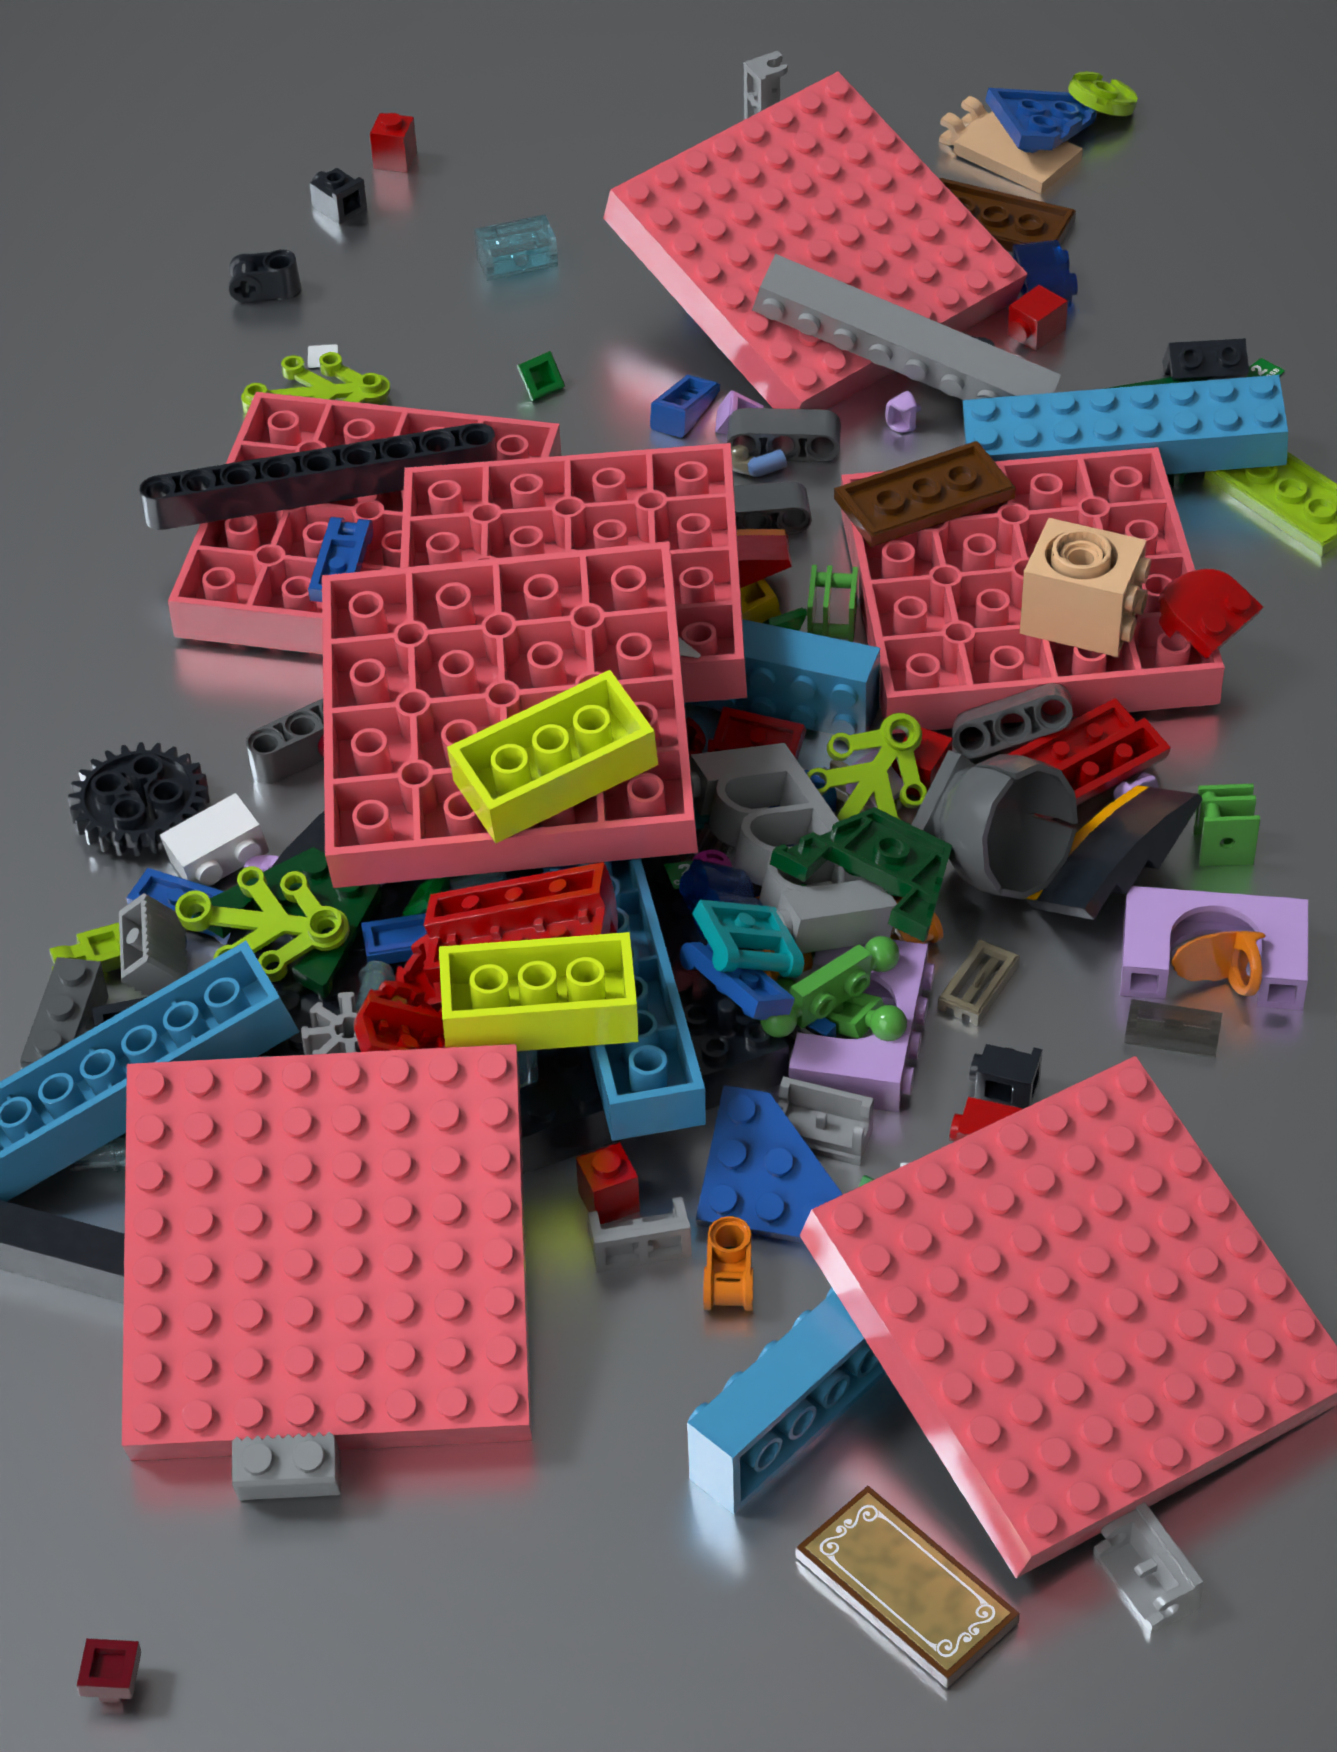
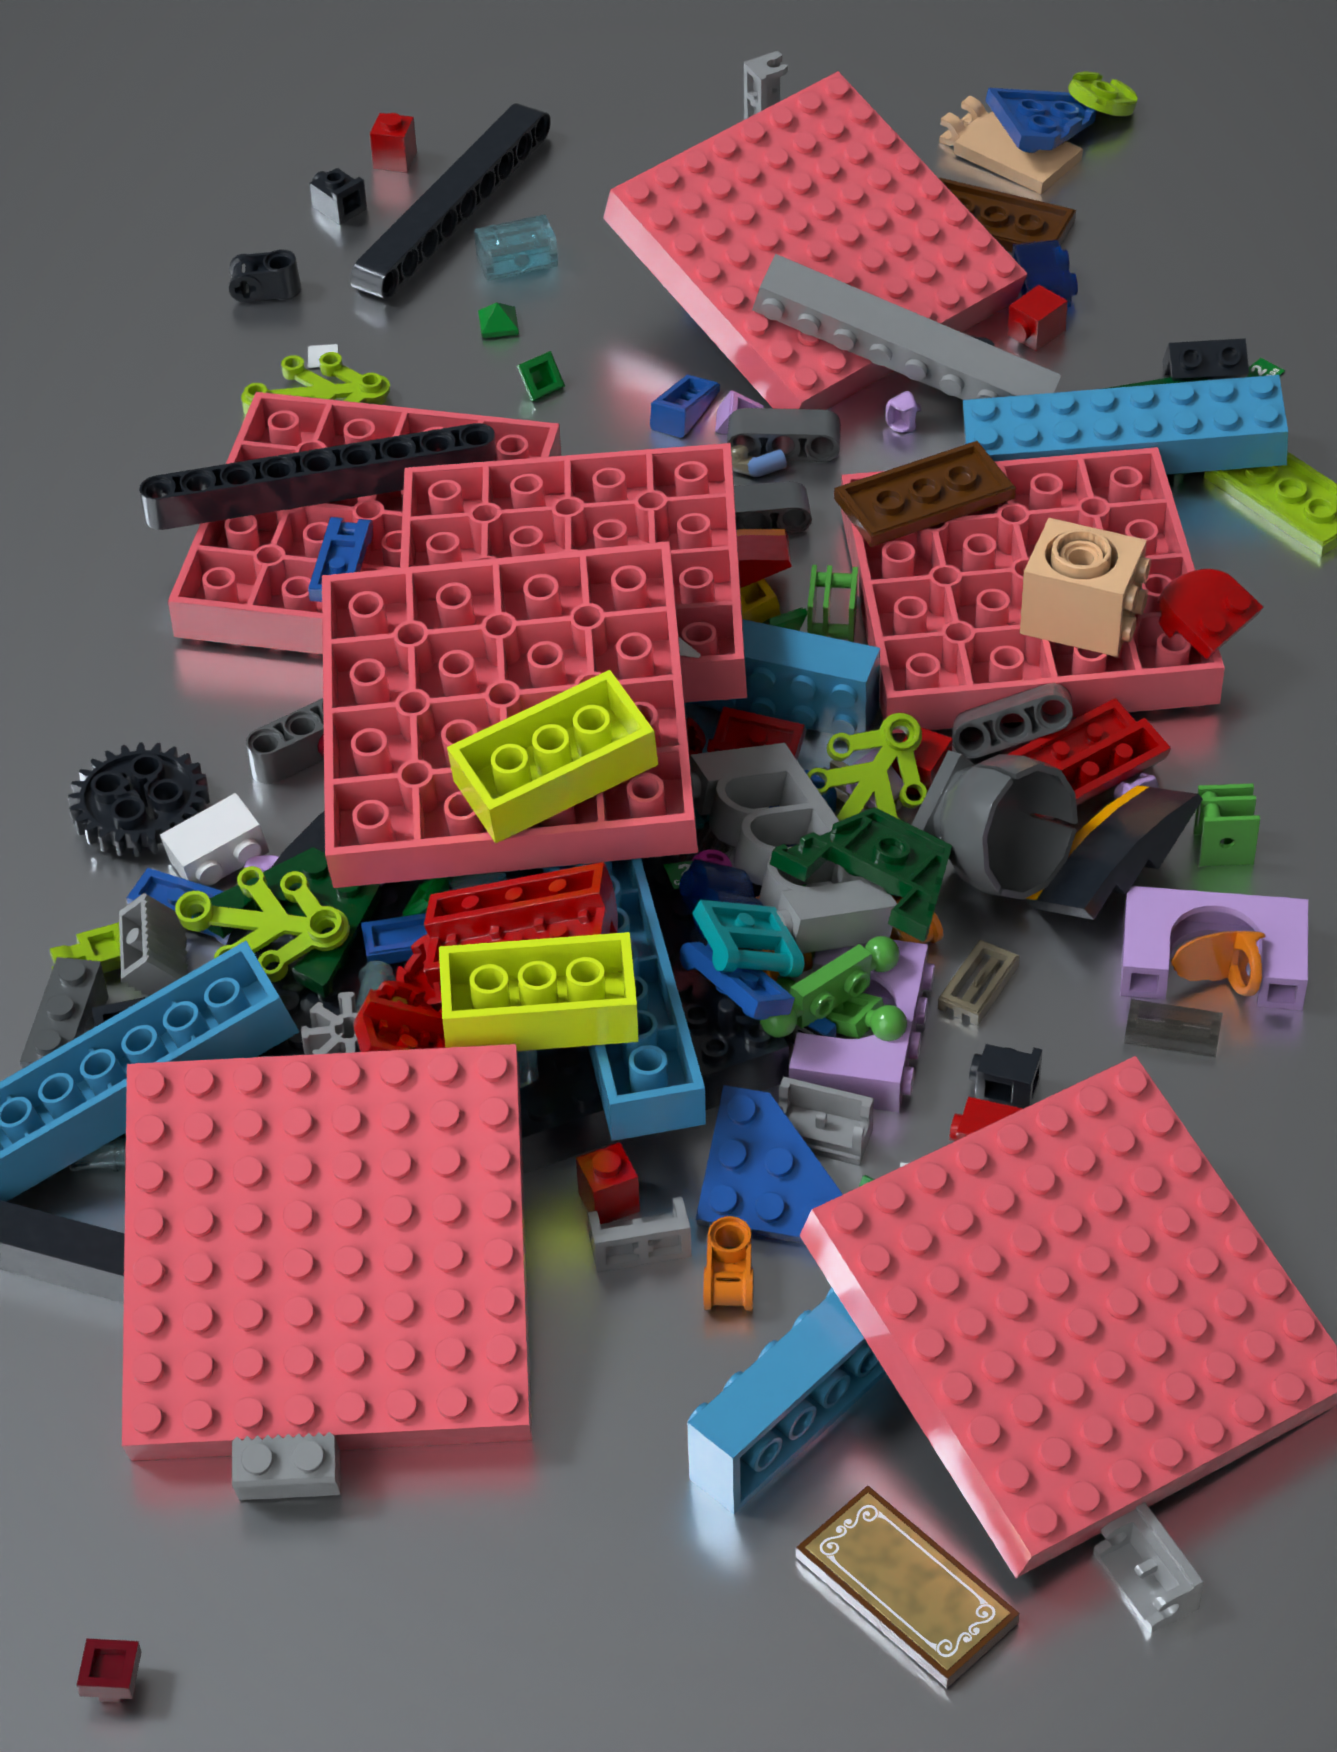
none -> black beam [350,103,551,299]
none -> green slope [478,302,519,338]

